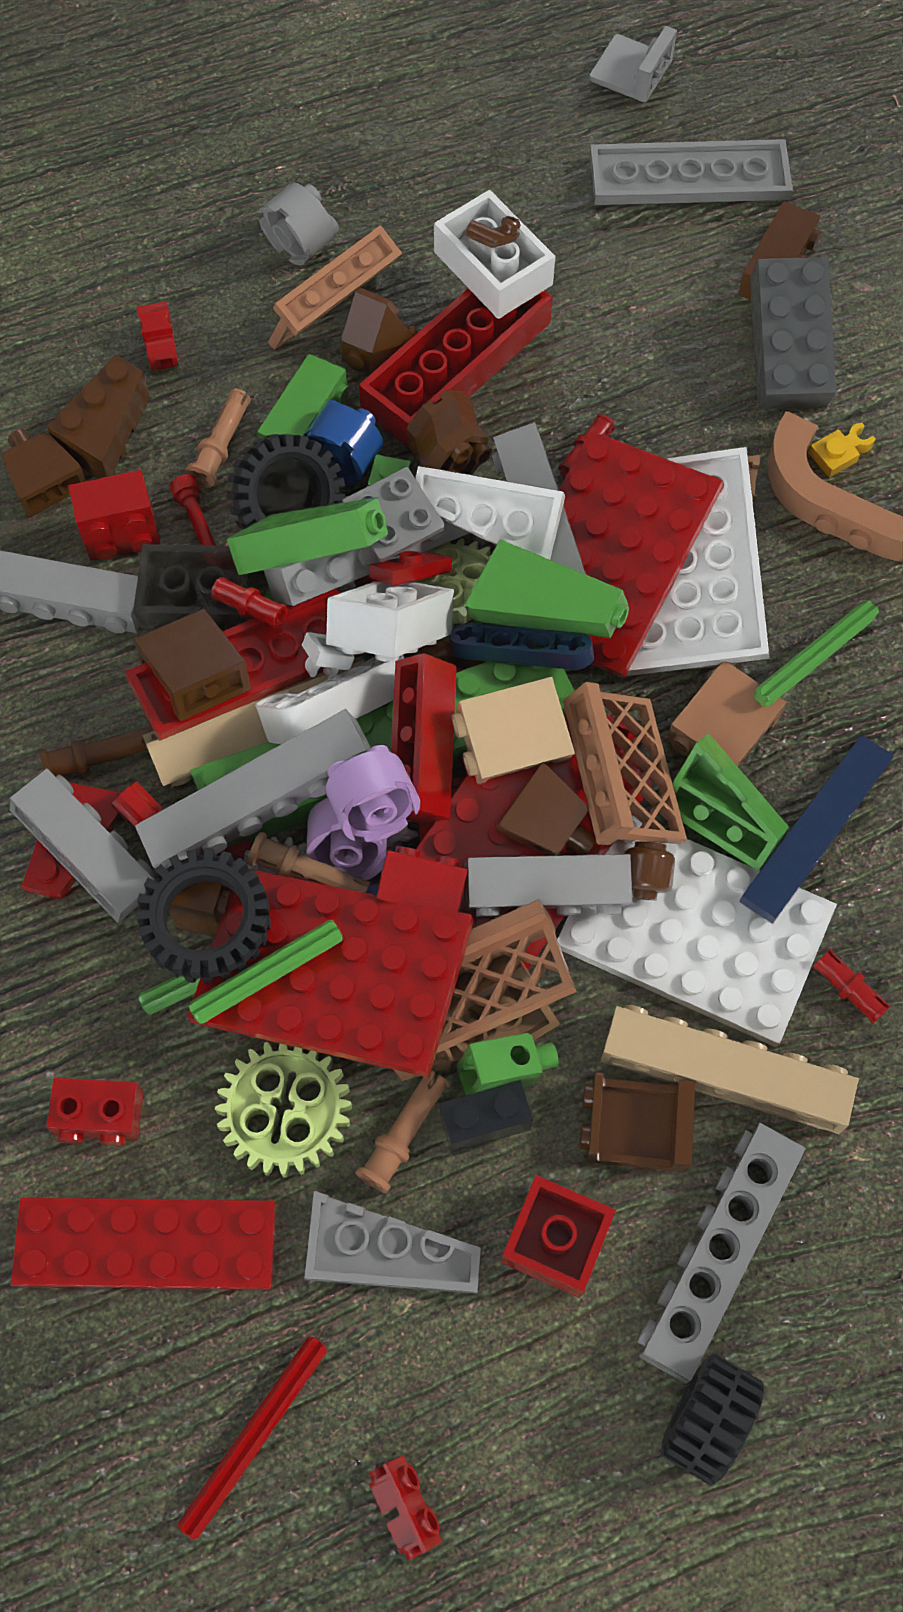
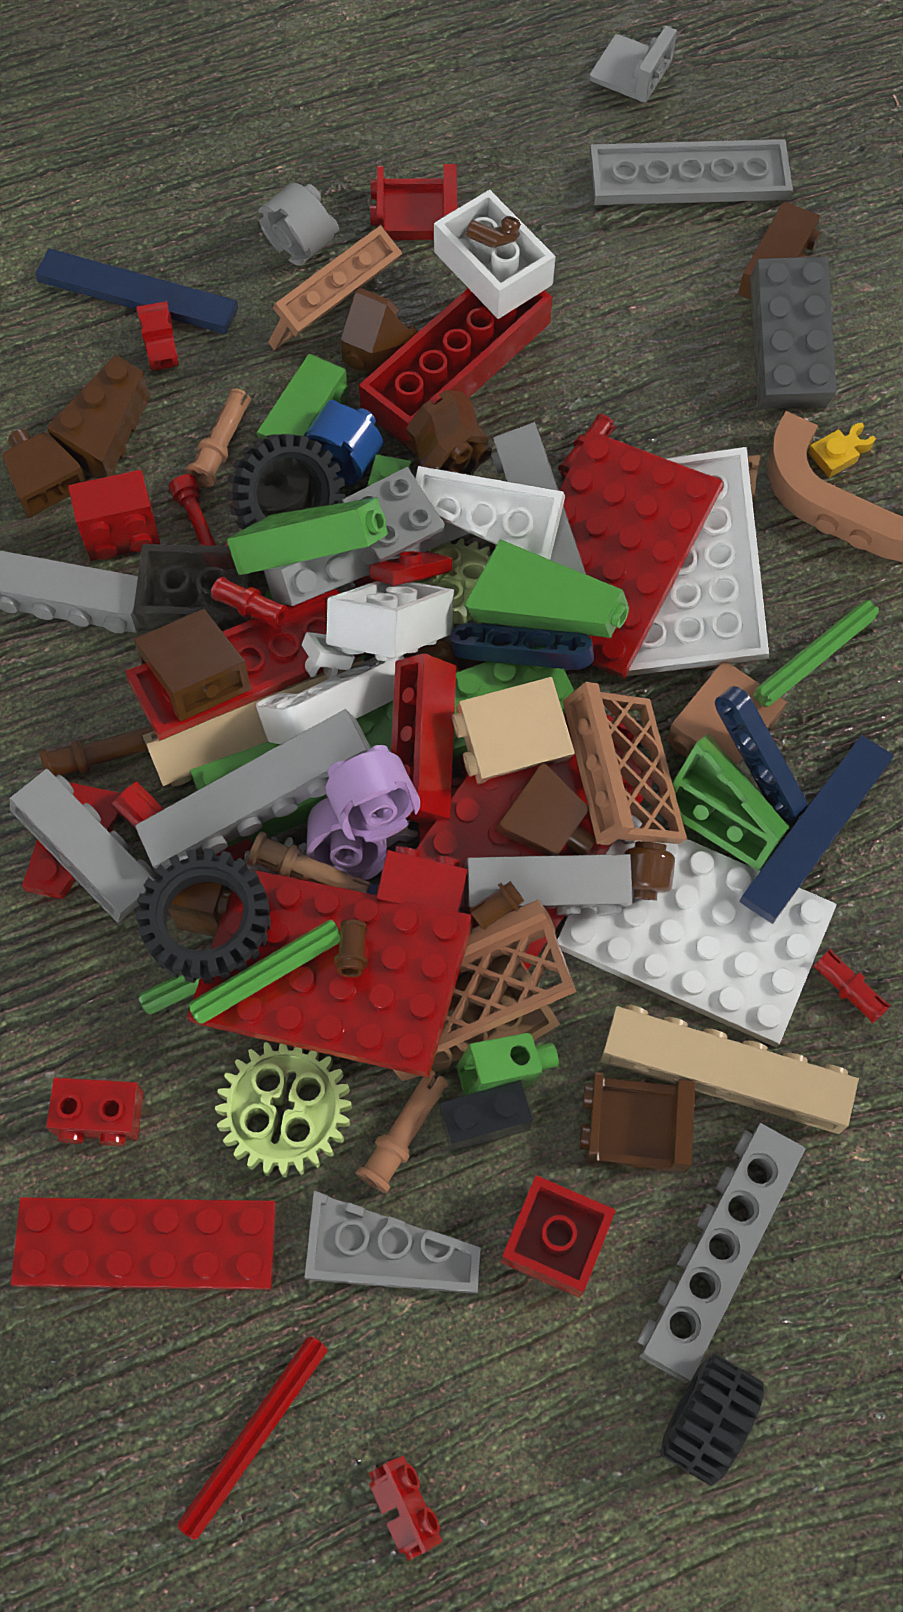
none -> dark blue tile [35,248,238,334]
none -> reddish brown pin [334,920,368,977]
none -> red panel [370,164,457,240]
none -> reddish brown pin [469,881,524,930]
none -> dark blue beam [715,686,807,823]

